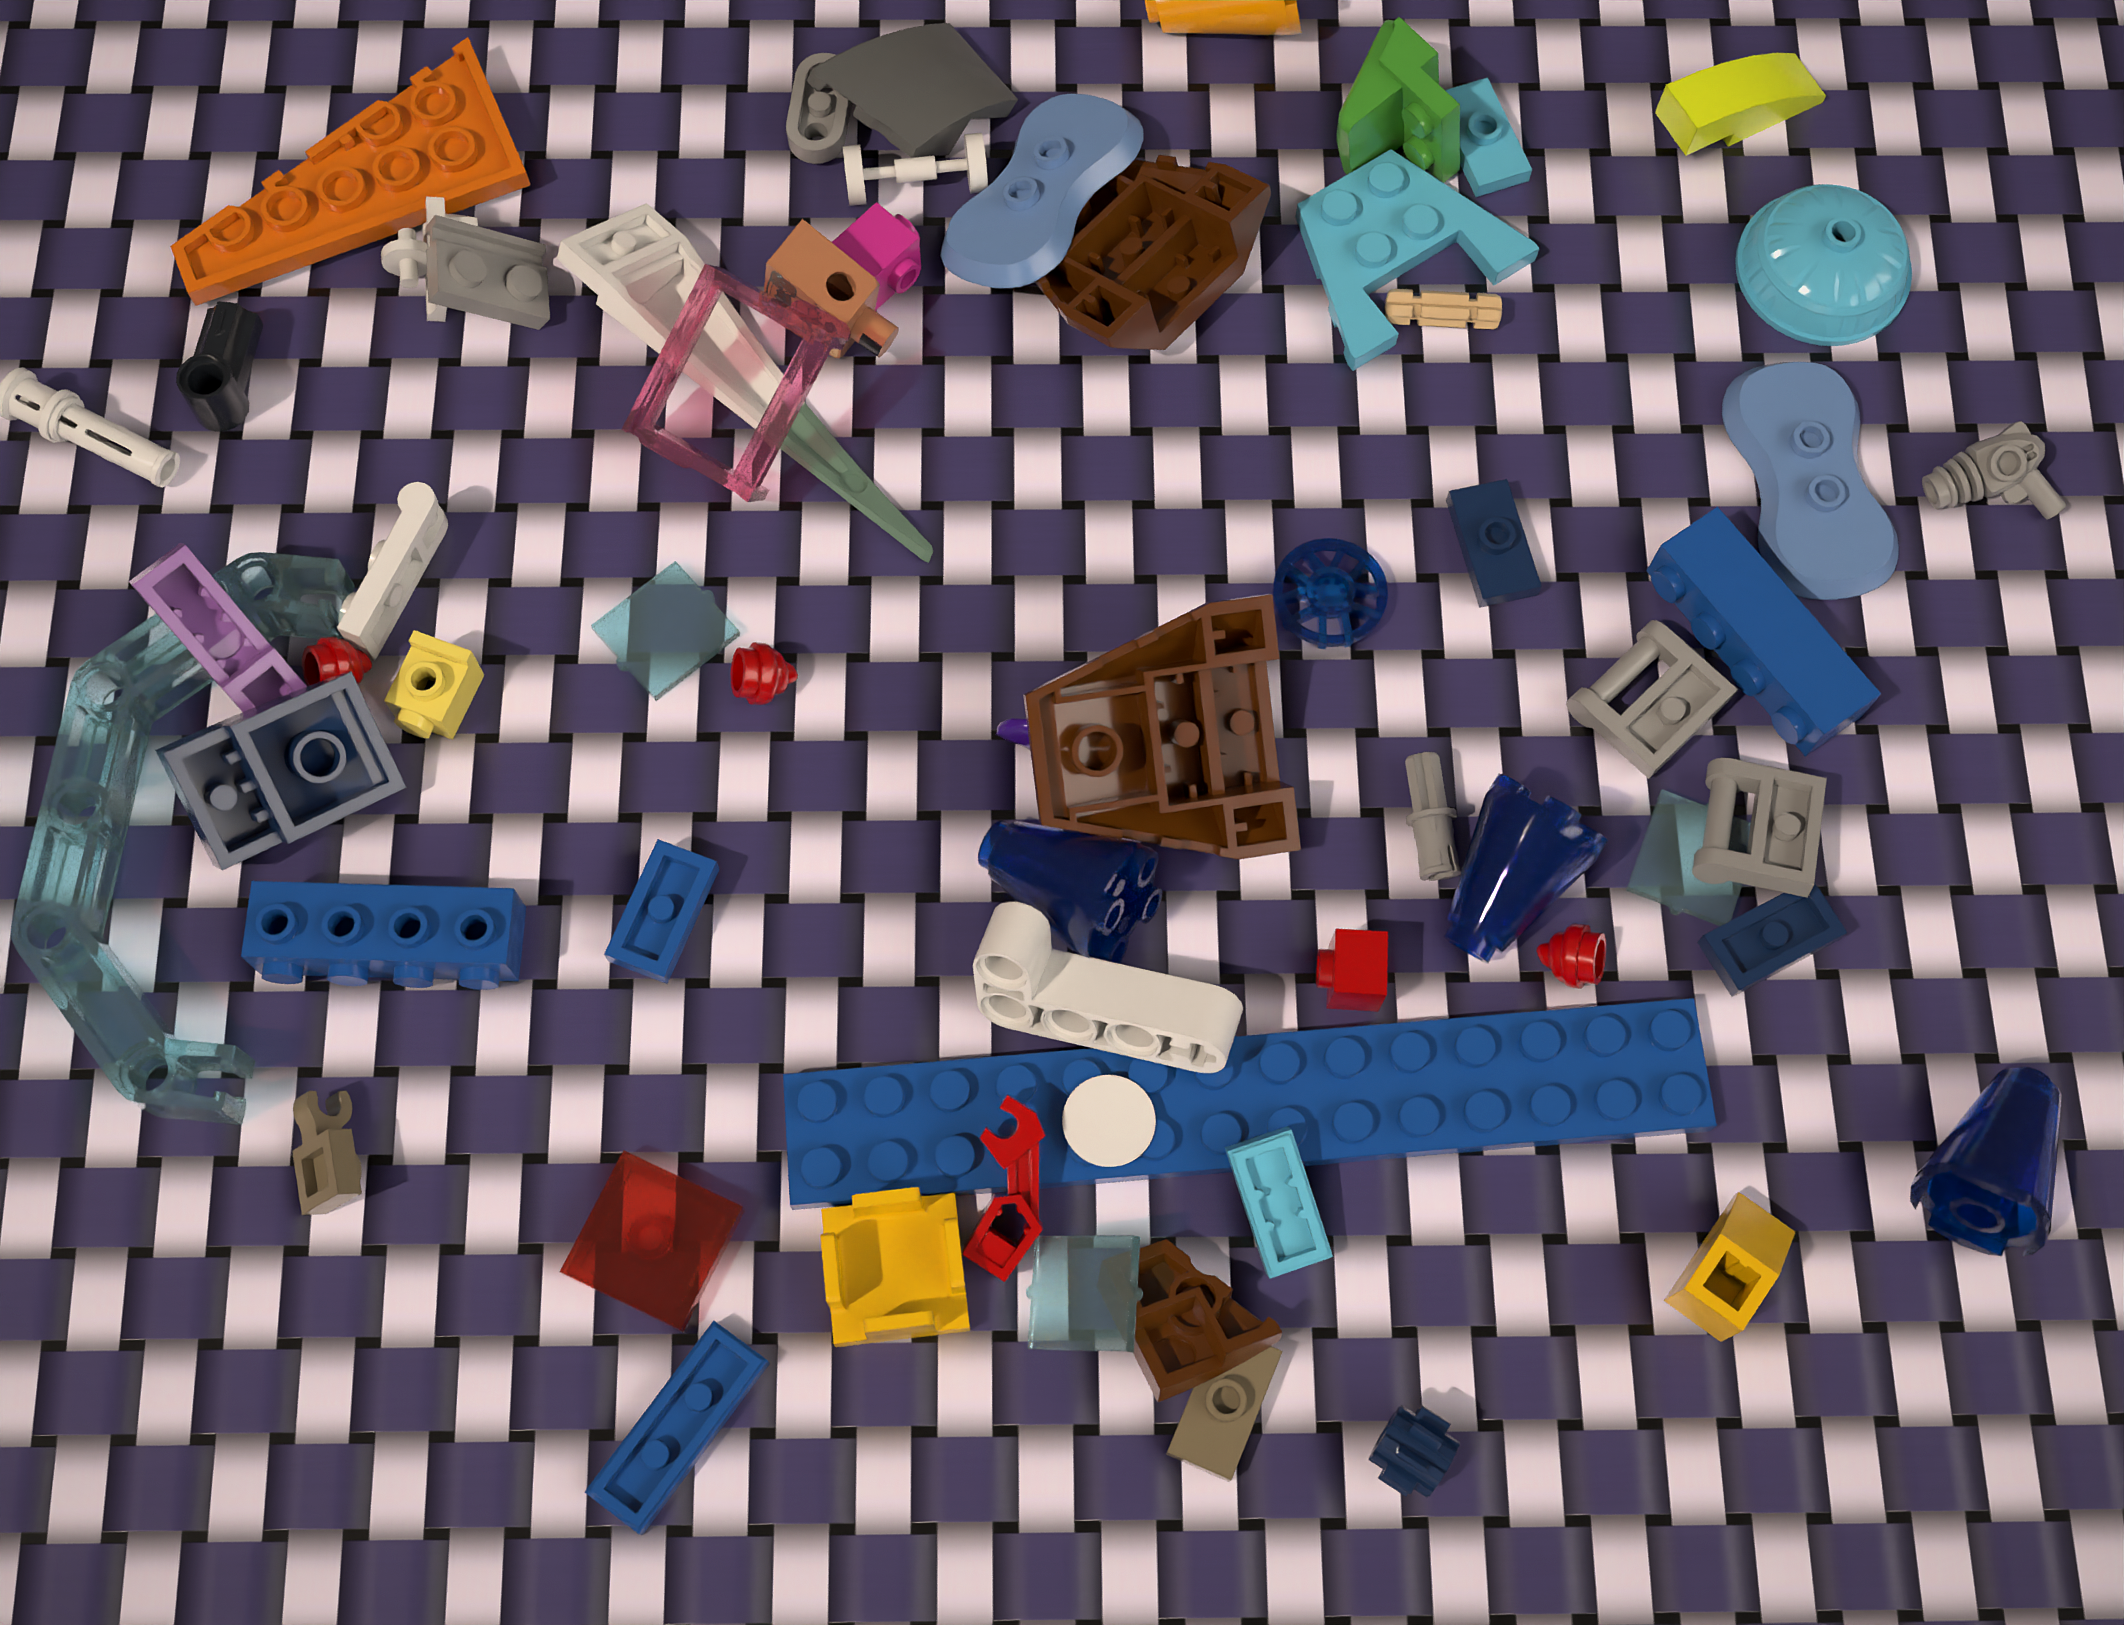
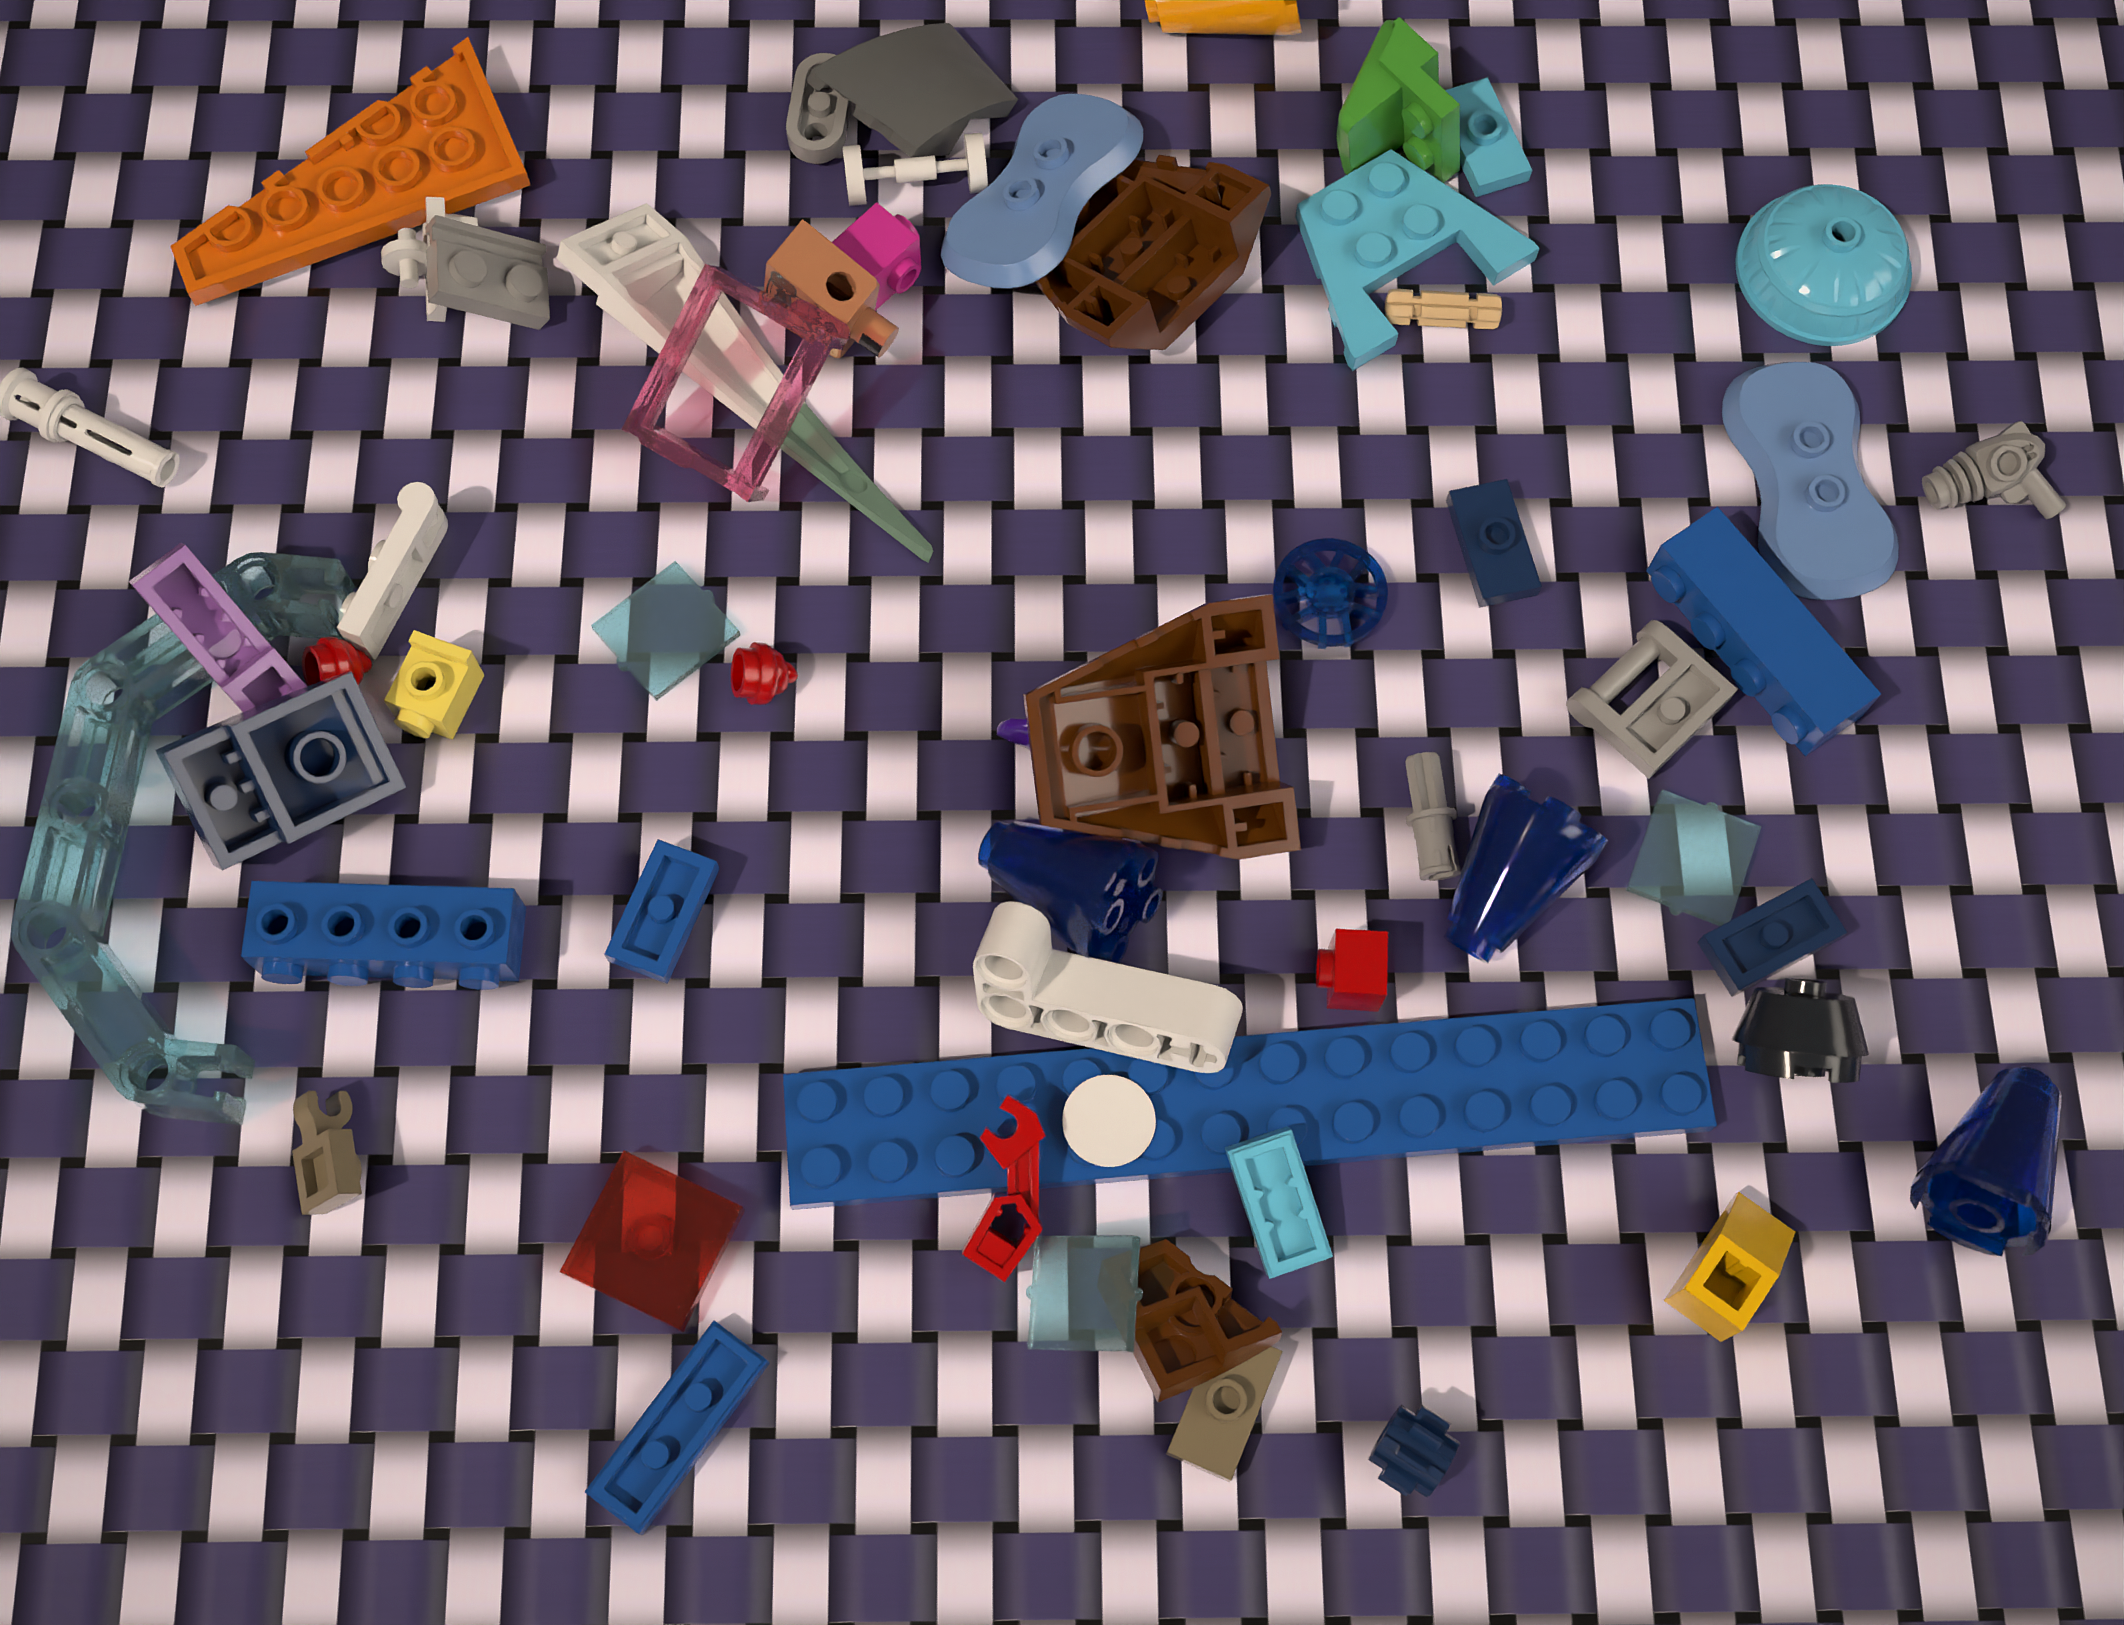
black piece [176,301,263,432] -> none
yellow panel [820,1187,970,1347] -> none
red plate [1536,923,1606,989] -> none
neon yellow slope [1655,53,1826,156] -> none
light grey plate [1692,758,1827,898] -> none
none -> black cone [1732,978,1869,1083]

